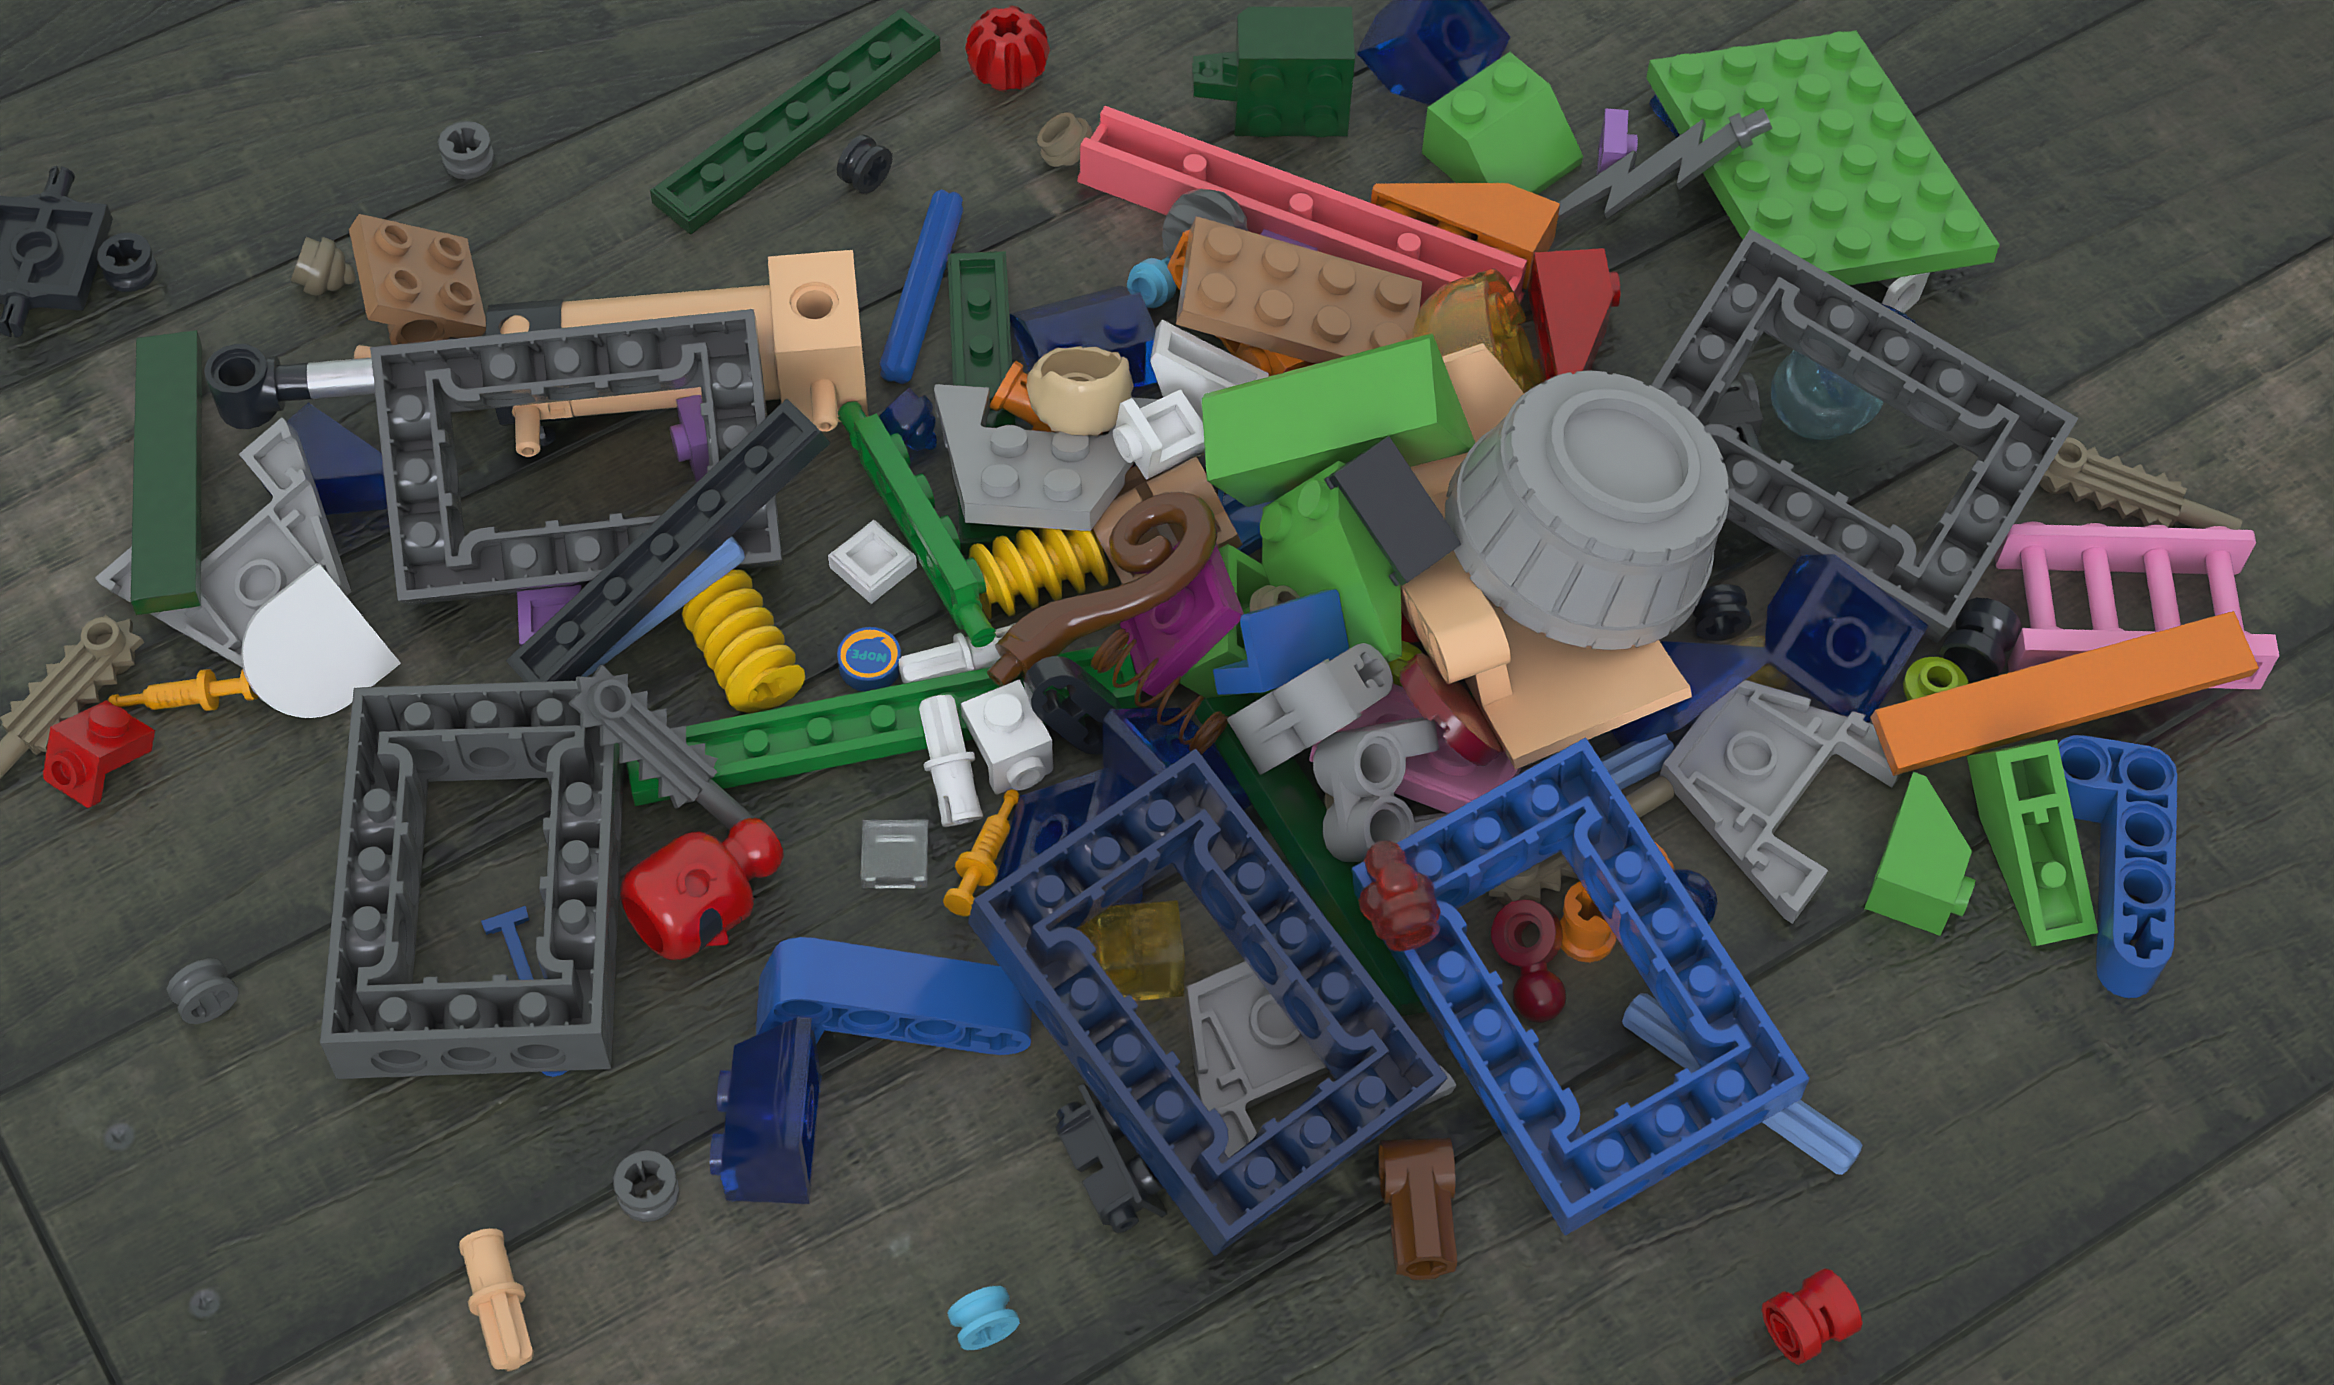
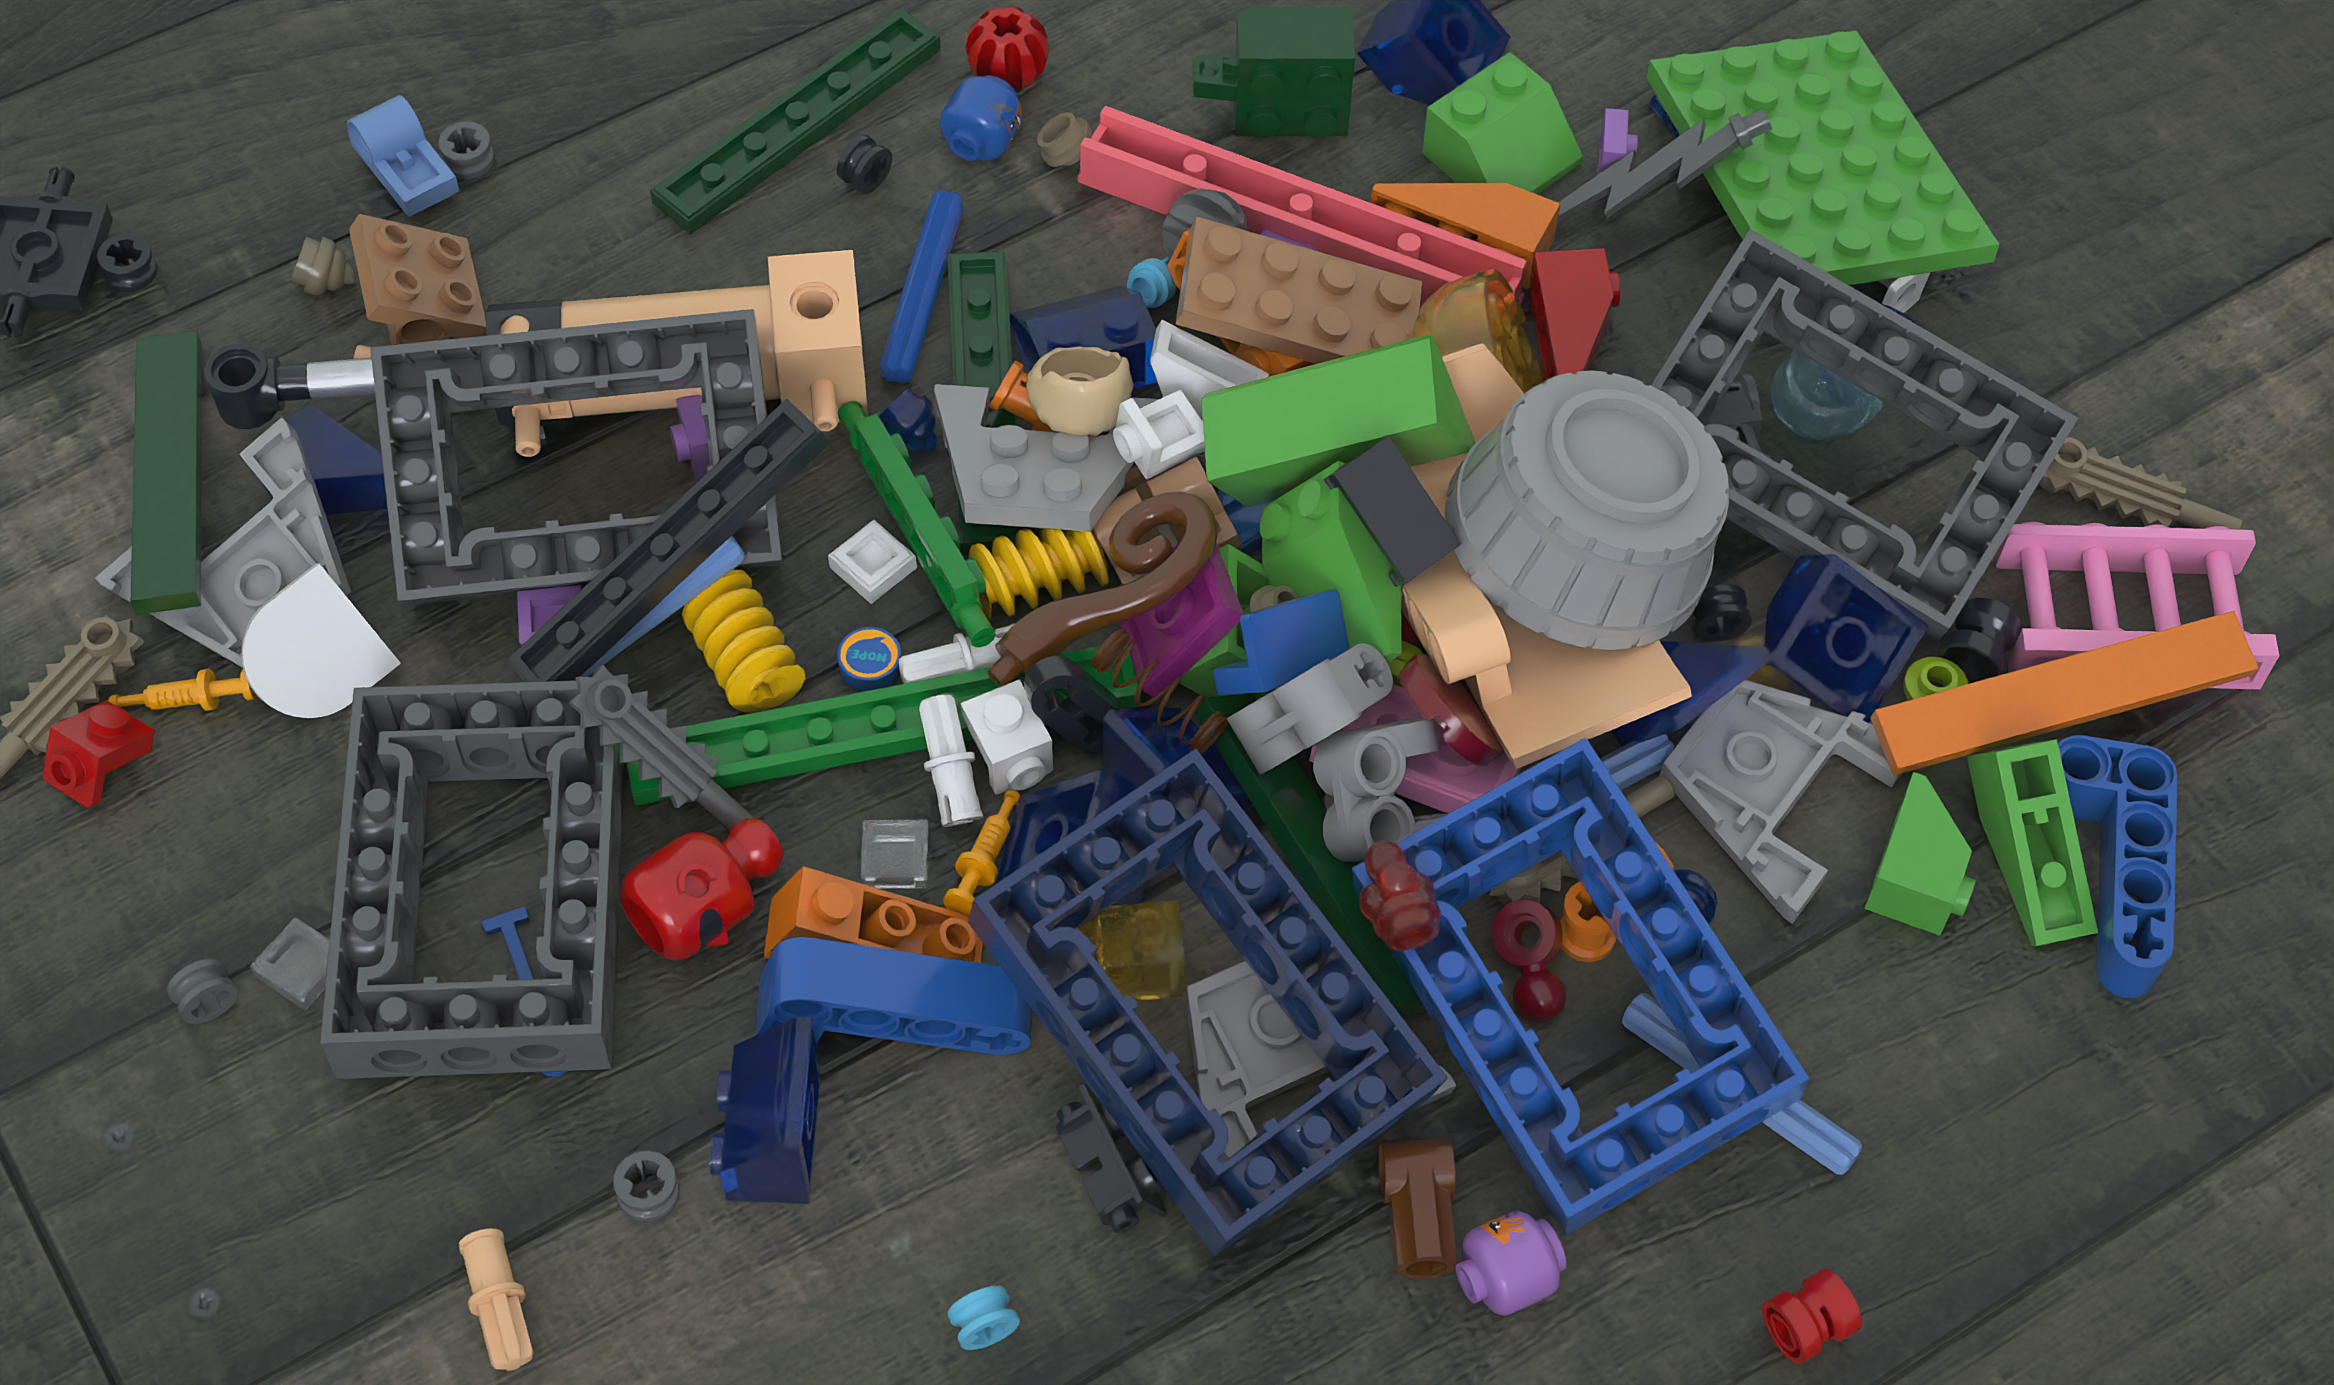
none -> clear tile [250,917,330,1011]
none -> medium blue plate [347,95,459,217]
none -> orange slope [764,866,983,963]
none -> blue head [939,76,1024,161]
none -> medium lavender head [1456,1210,1566,1316]

